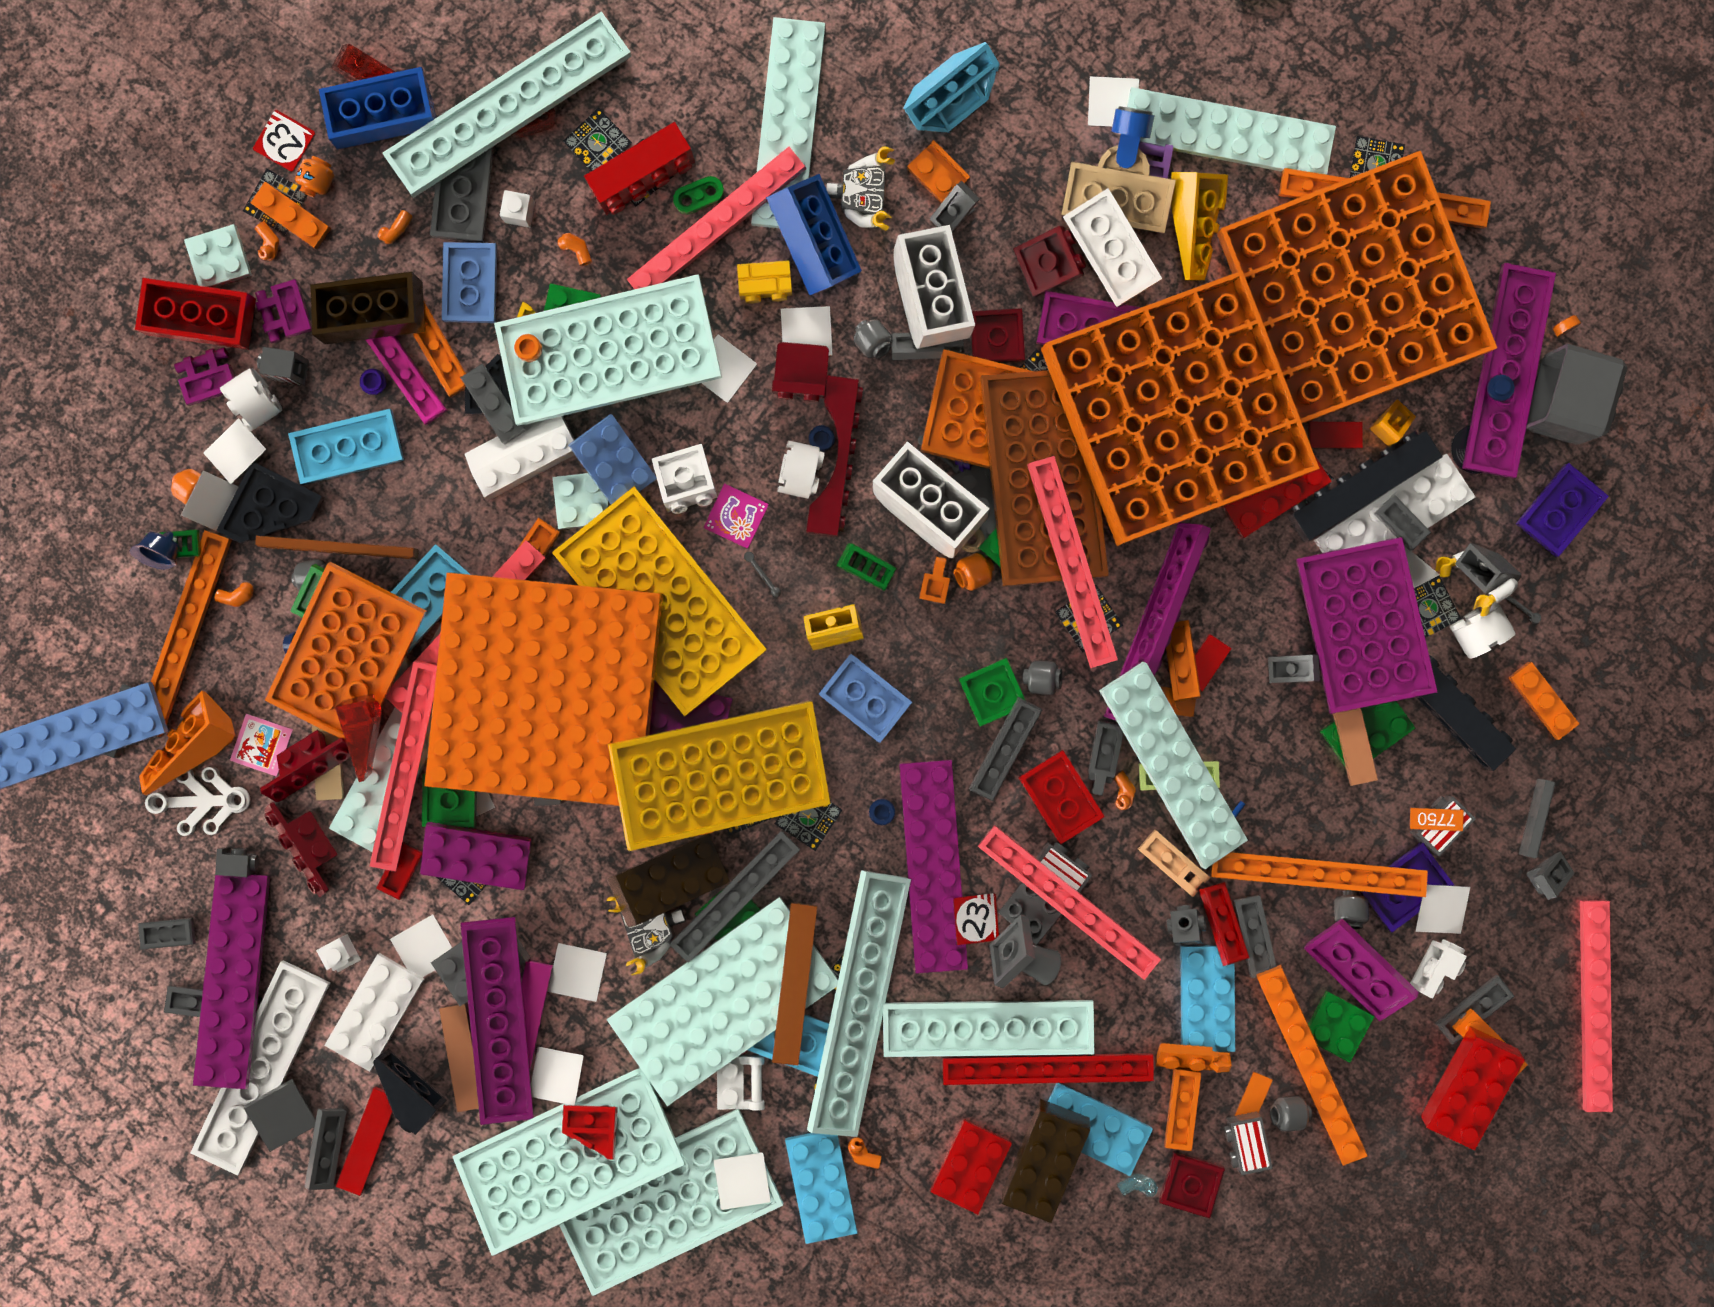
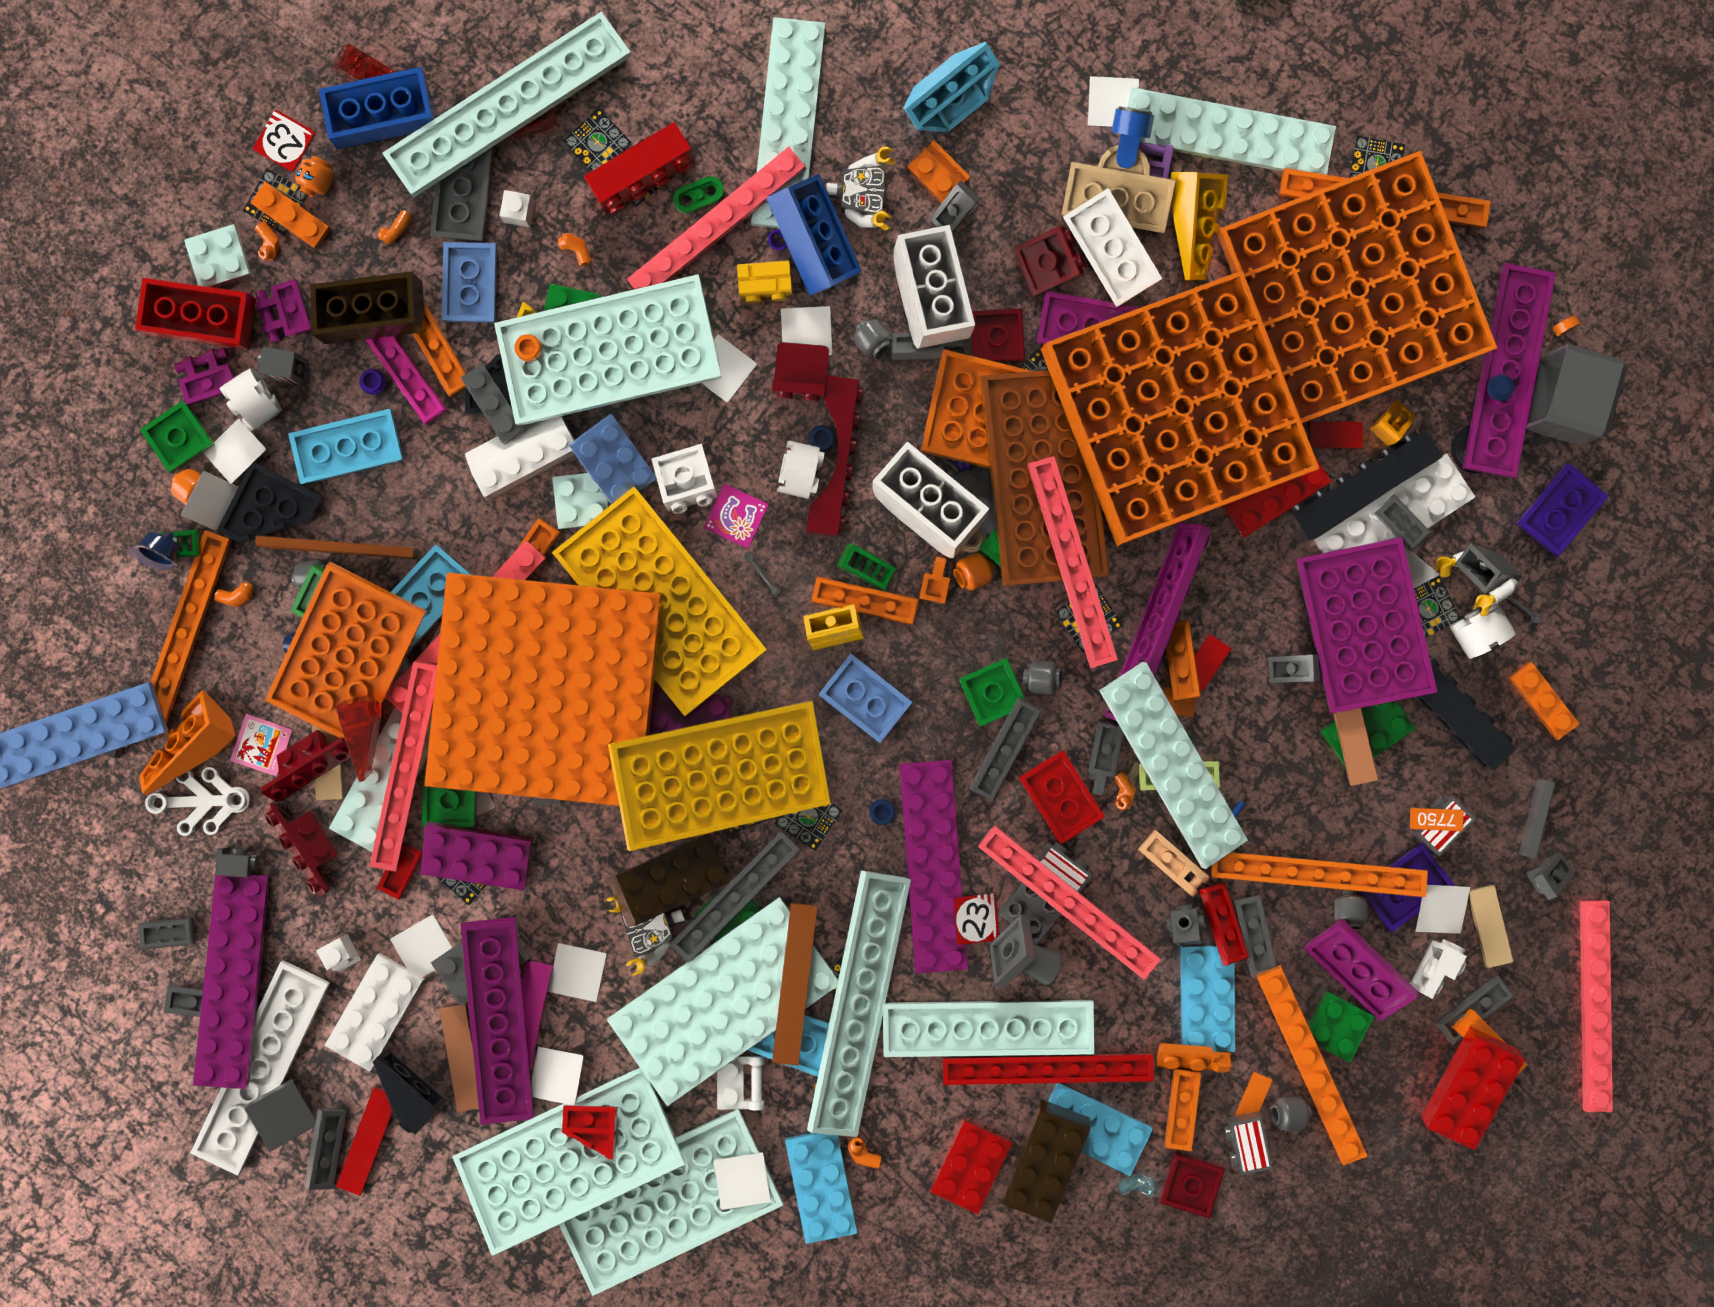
none -> green plate [139,400,215,474]
none -> dark purple hinge [768,229,788,250]
none -> orange tile [811,577,919,625]
none -> tan tile [1468,885,1513,968]

